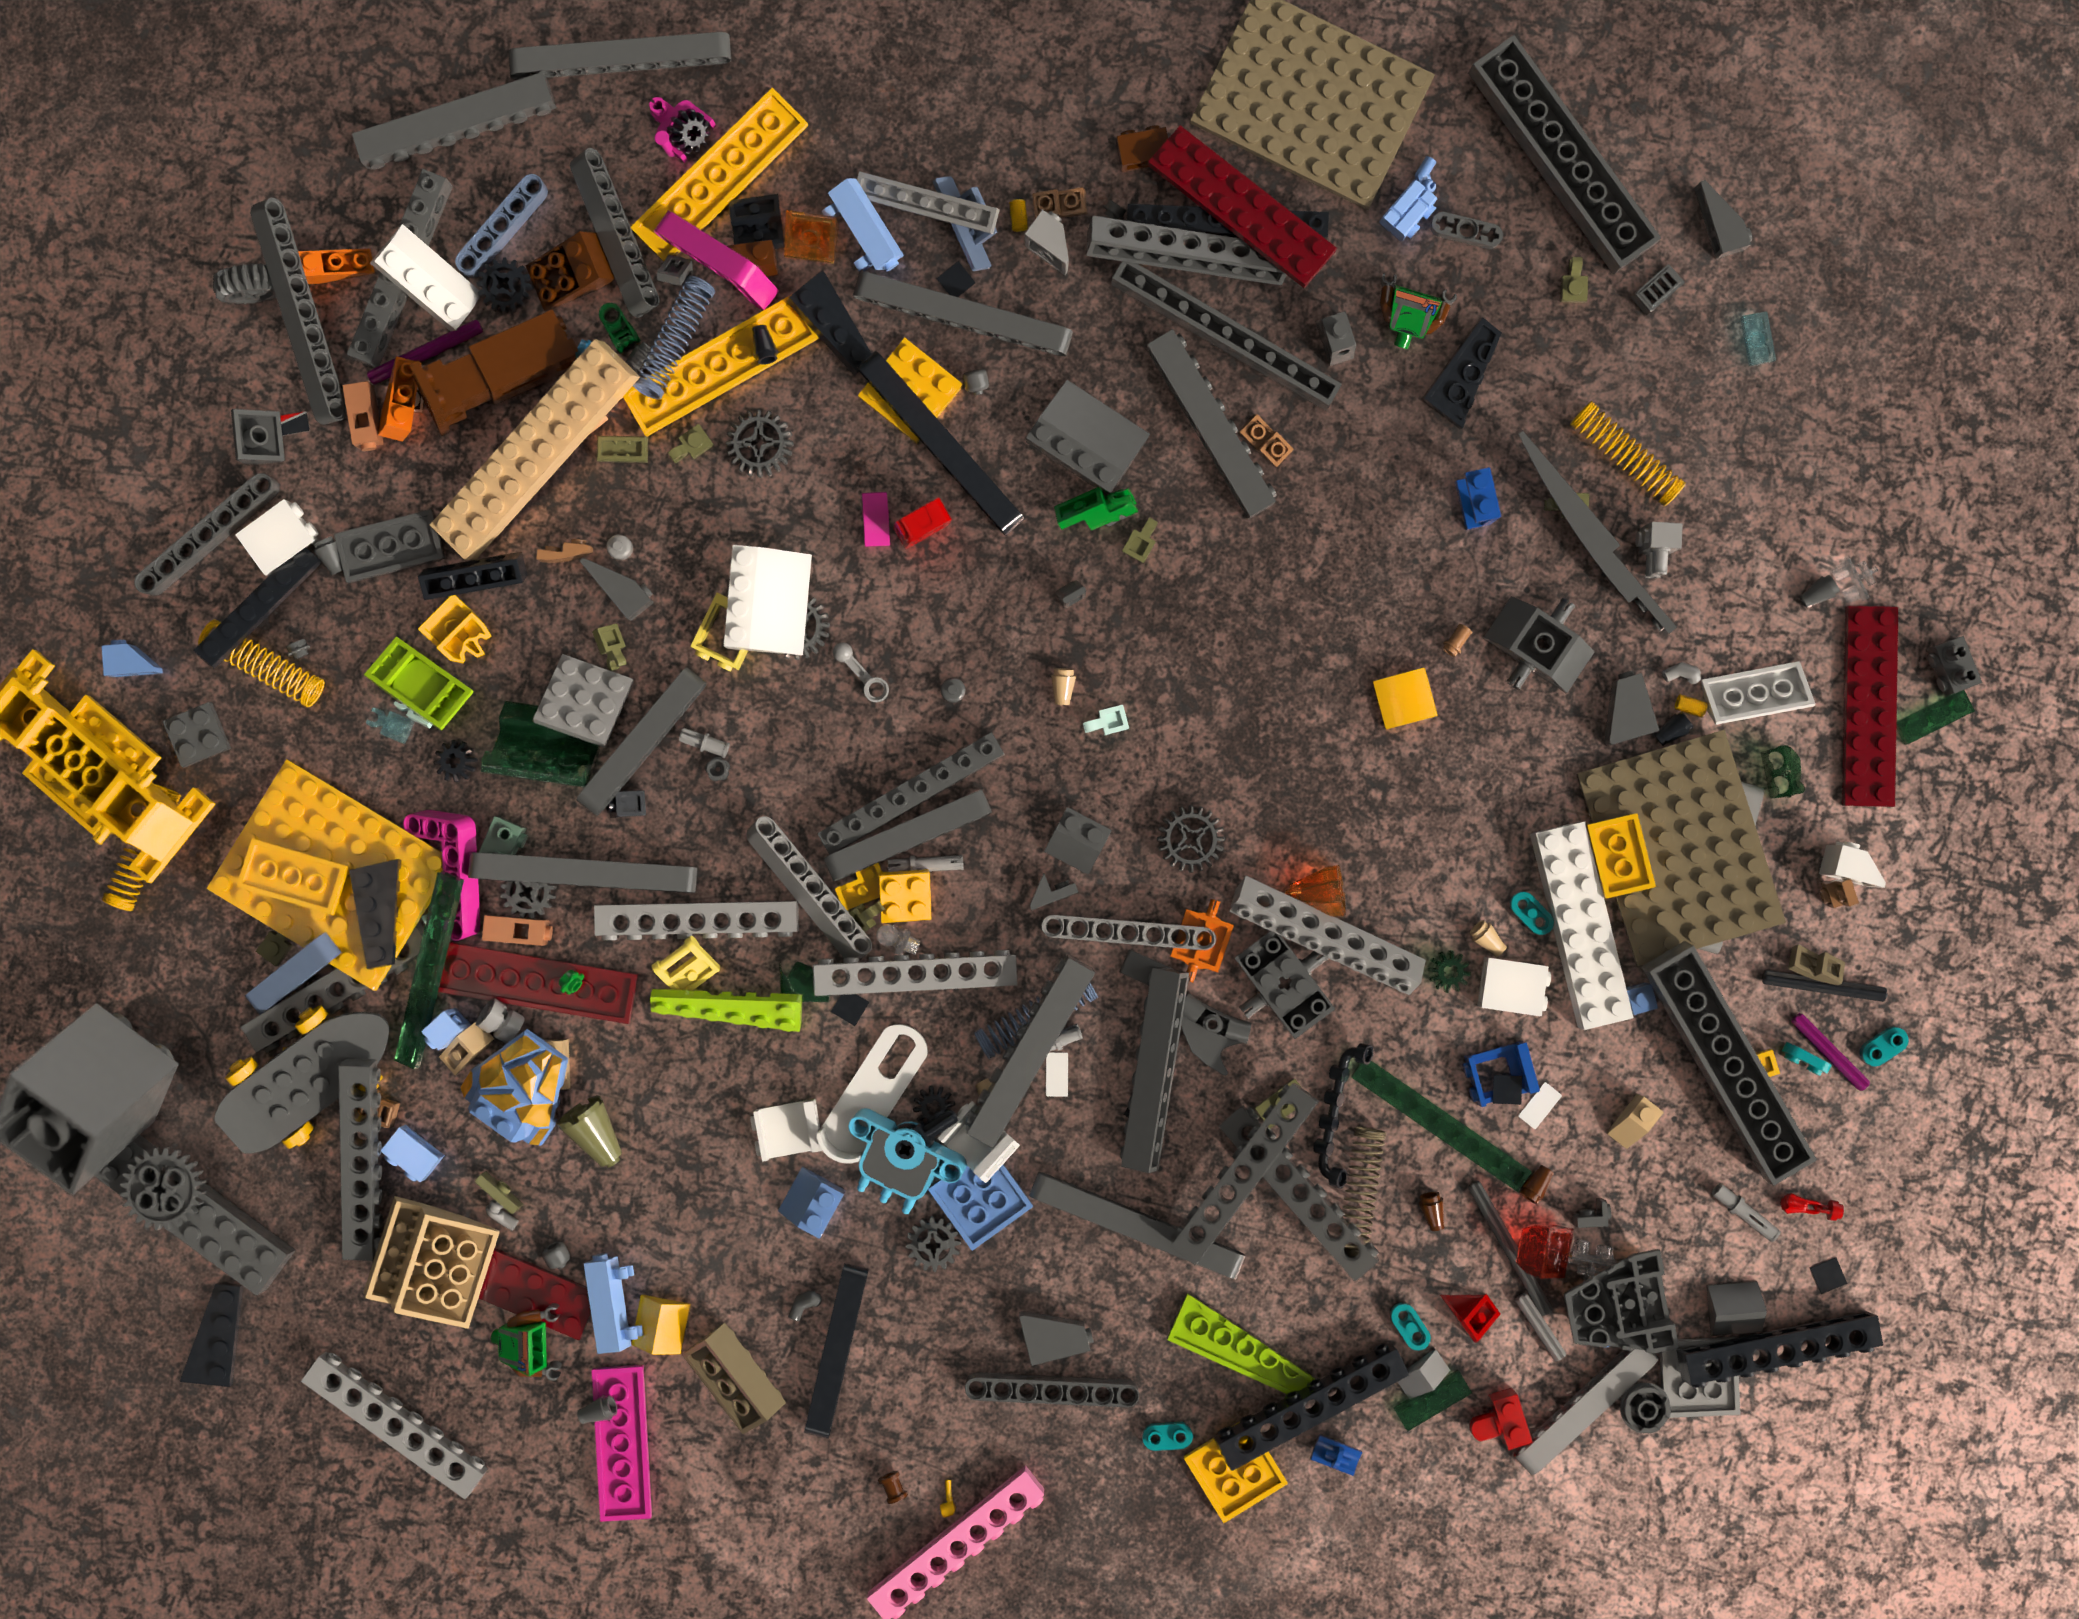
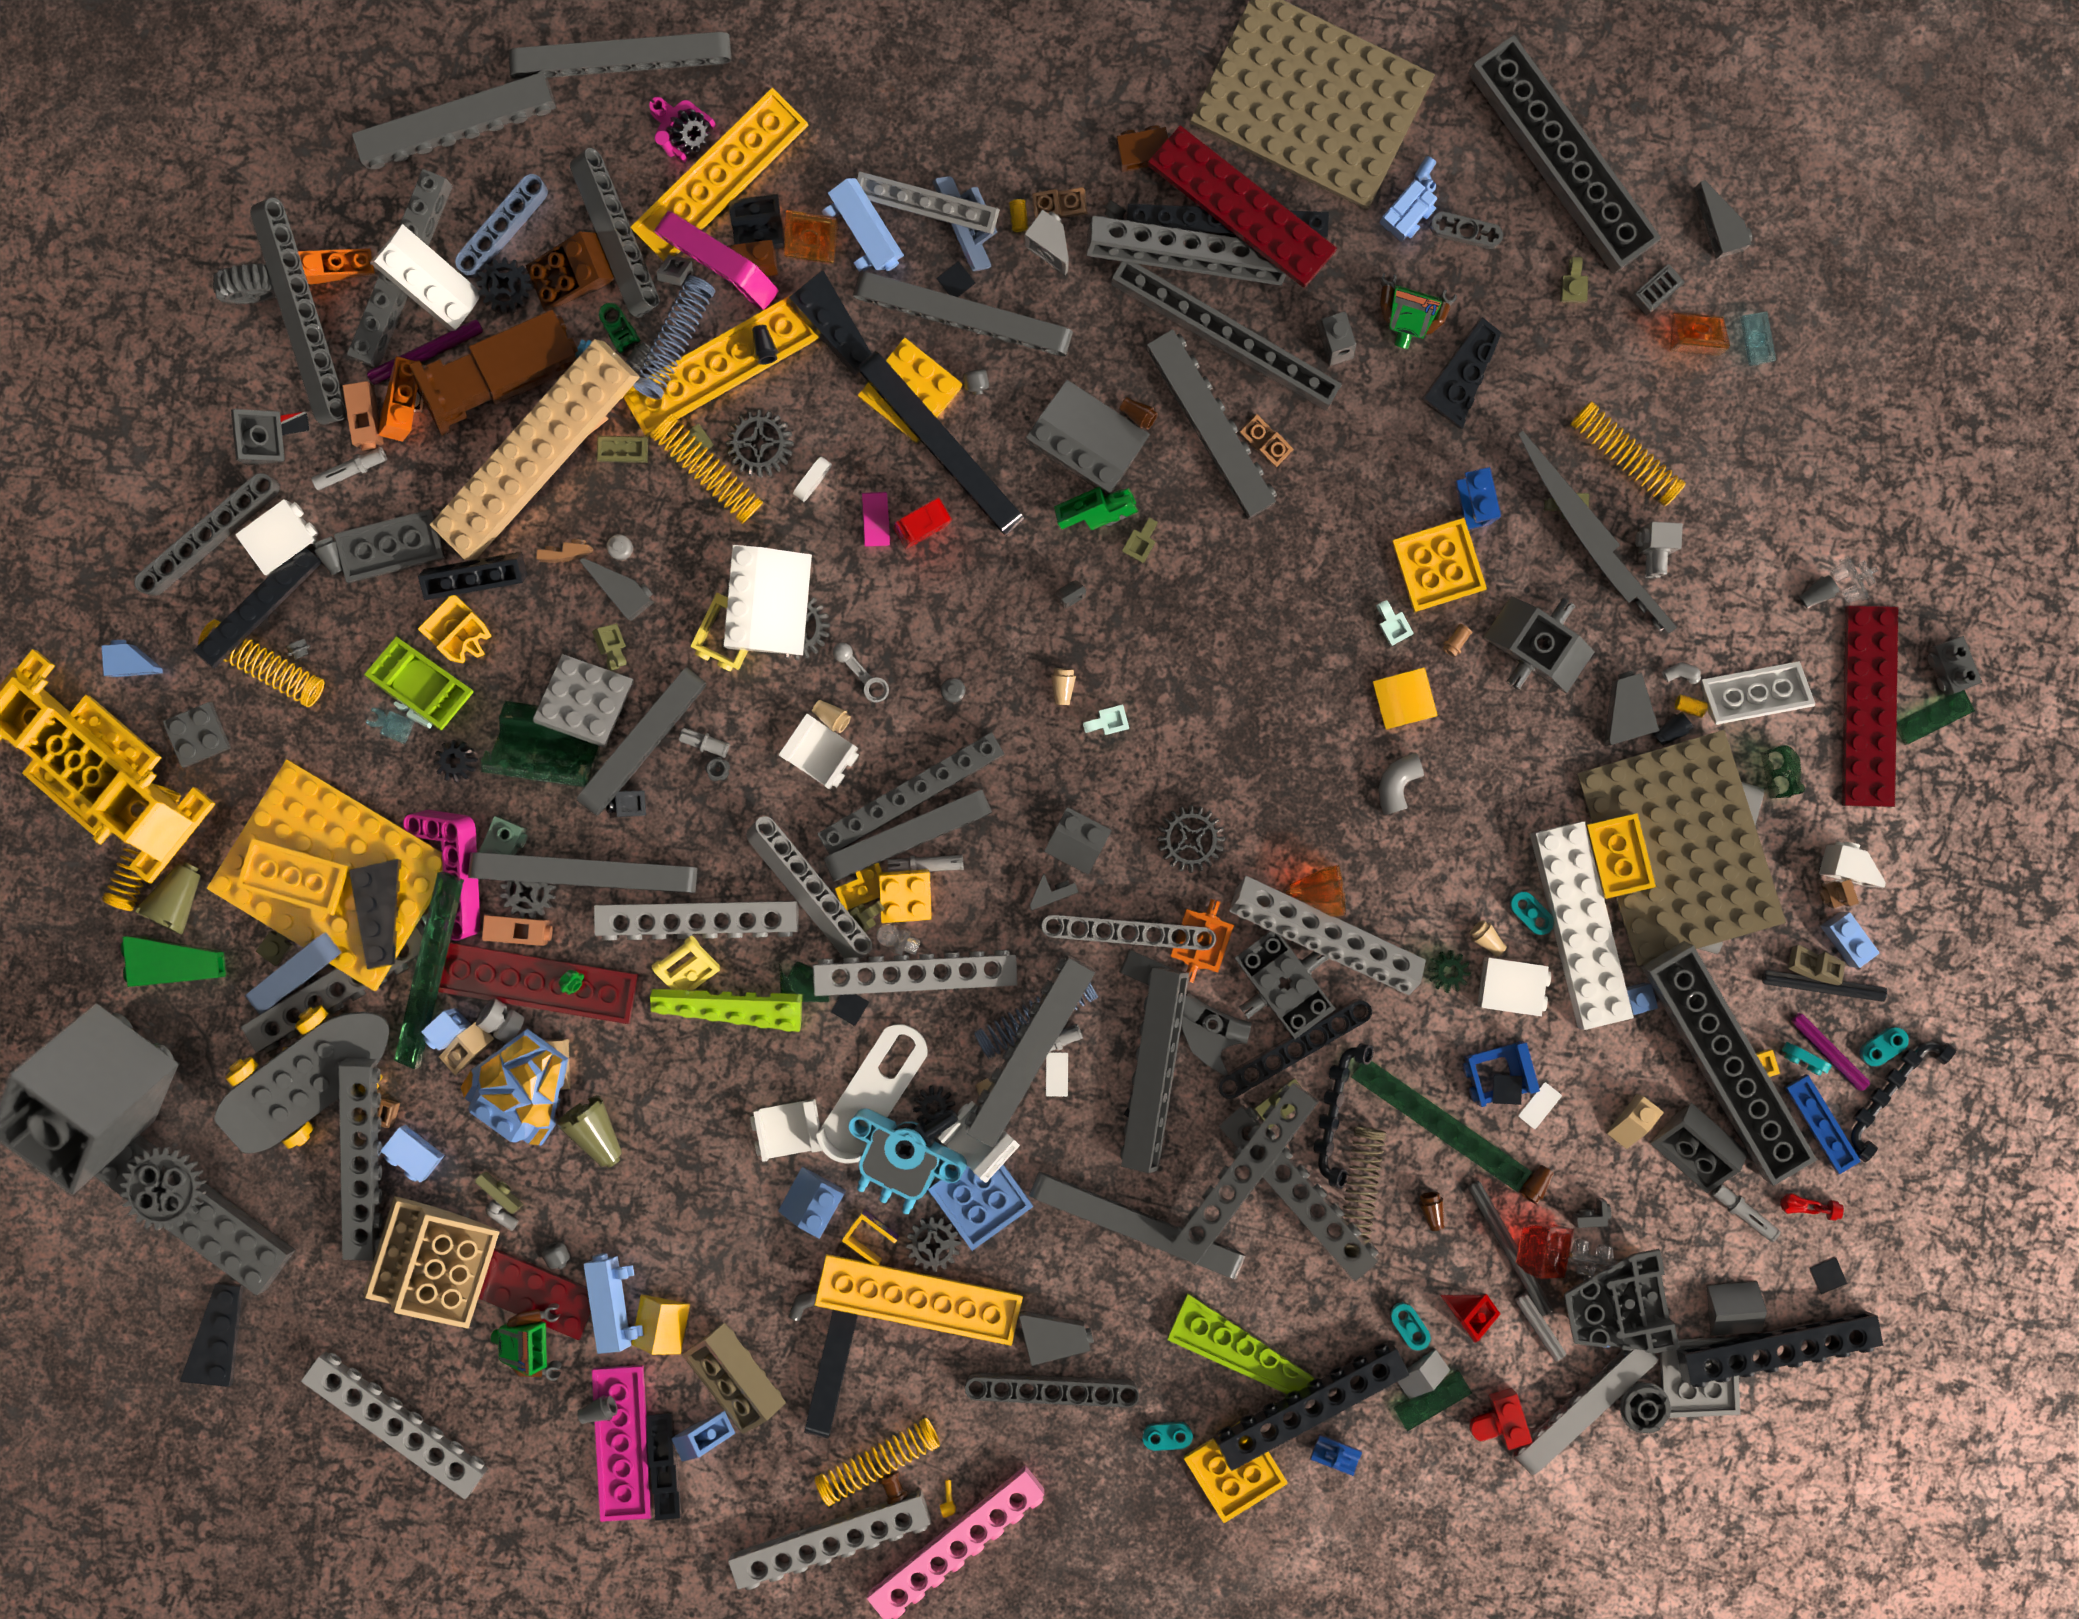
none -> green slope [121,936,226,987]
none -> olive cone [135,862,201,935]
none -> light grey pin [311,447,387,490]
none -> black slope [646,1413,682,1521]
none -> yellow piece [650,414,763,524]
none -> medium blue slope [671,1411,735,1461]
none -> light grey brick [728,1489,931,1590]
none -> white panel [779,714,859,790]
none -> white beam [793,457,832,502]
none -> tan cone [812,700,851,733]
none -> yellow plate [814,1254,1023,1346]
none -> yellow piece [814,1418,940,1506]
none -> yellow piece [842,1209,899,1265]
none -> reddish brown cone [1119,397,1158,430]
none -> black beam [1217,999,1372,1099]
none -> light aqua plate [1376,600,1414,646]
none -> light grey cylinder [1378,753,1424,816]
none -> yellow plate [1391,518,1487,612]
none -> dark grey slope [1651,1103,1748,1193]
none -> clear orange slope [1669,312,1730,356]
none -> blue plate [1784,1074,1861,1174]
none -> light blue brick [1820,912,1880,968]
none -> black bar [1851,1041,1957,1163]

